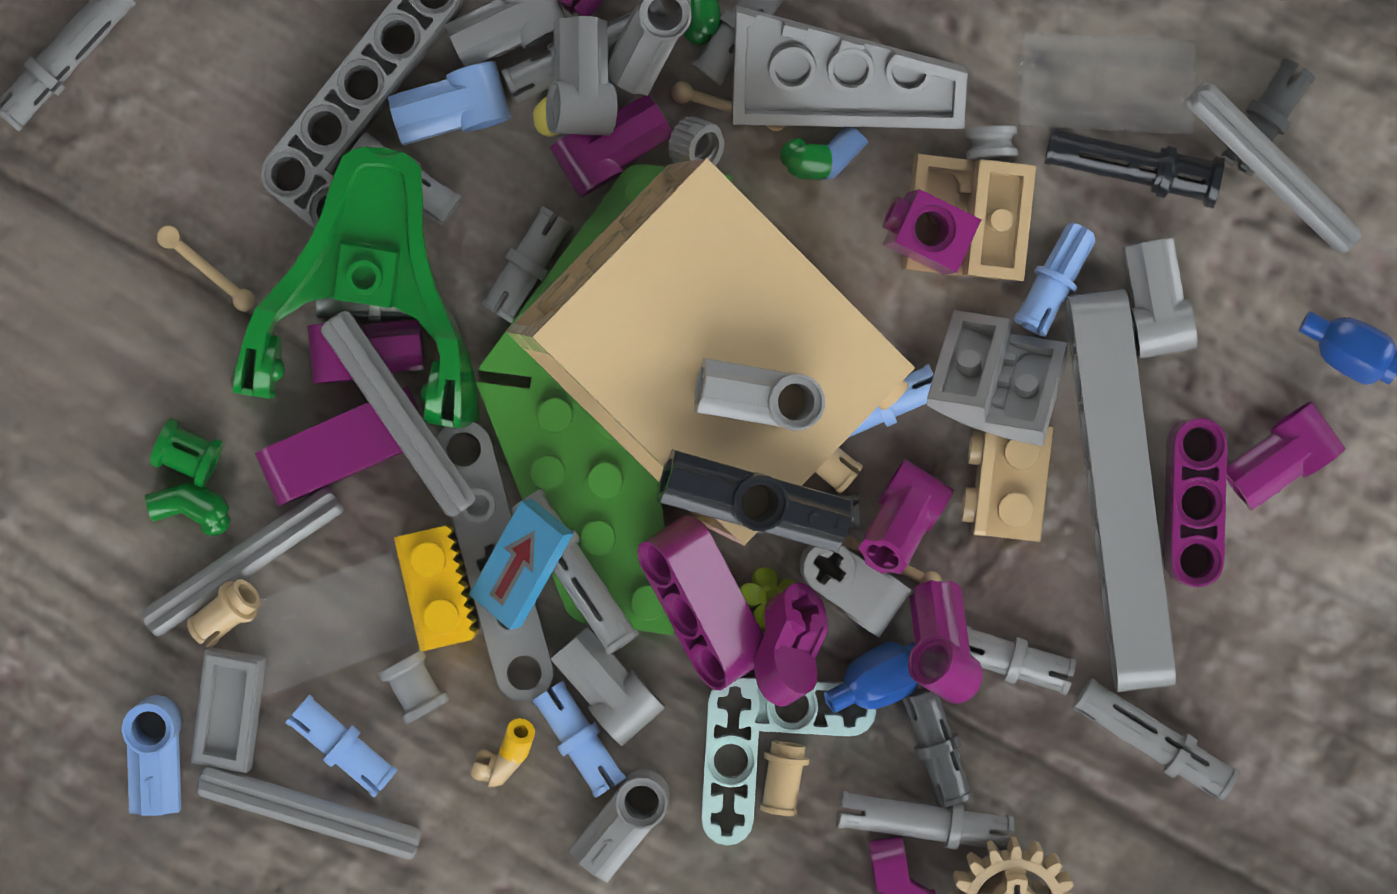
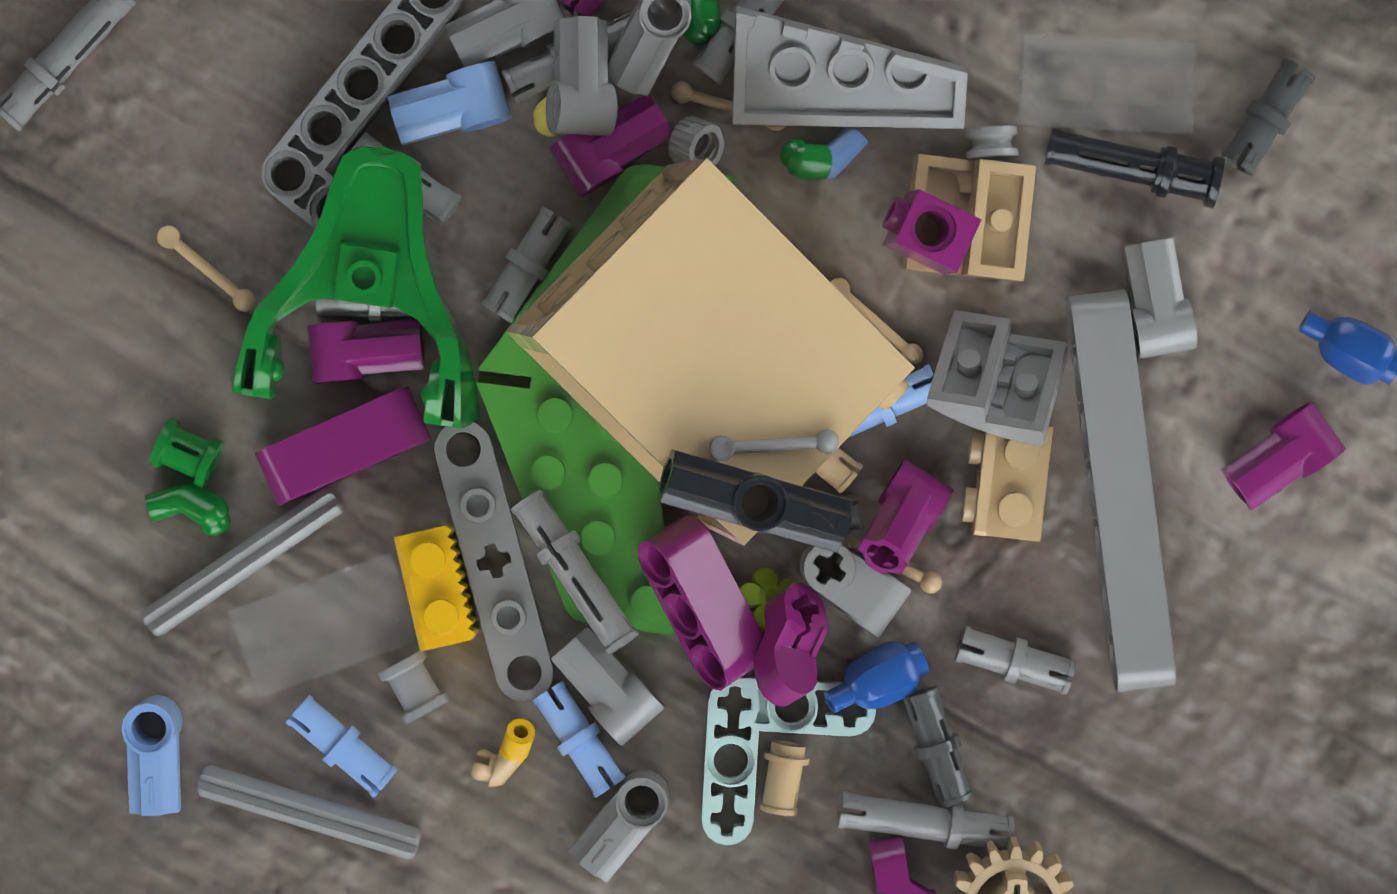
tan pin [187,579,261,648] -> none
light grey tile [191,647,266,773] -> none
light grey axle [321,311,476,517] -> none
dark azure tile [469,499,574,630] -> none
light grey piece [694,358,825,430] -> none
magenta piece [908,580,983,704] -> none
light blue axle [1013,222,1095,337] -> none
light grey pin [1072,678,1240,803] -> none
magenta beam [1164,418,1227,588] -> none
light grey axle [1186,82,1362,253] -> none
none -> light grey hinge [709,429,839,461]
none -> tan hinge [830,278,924,366]

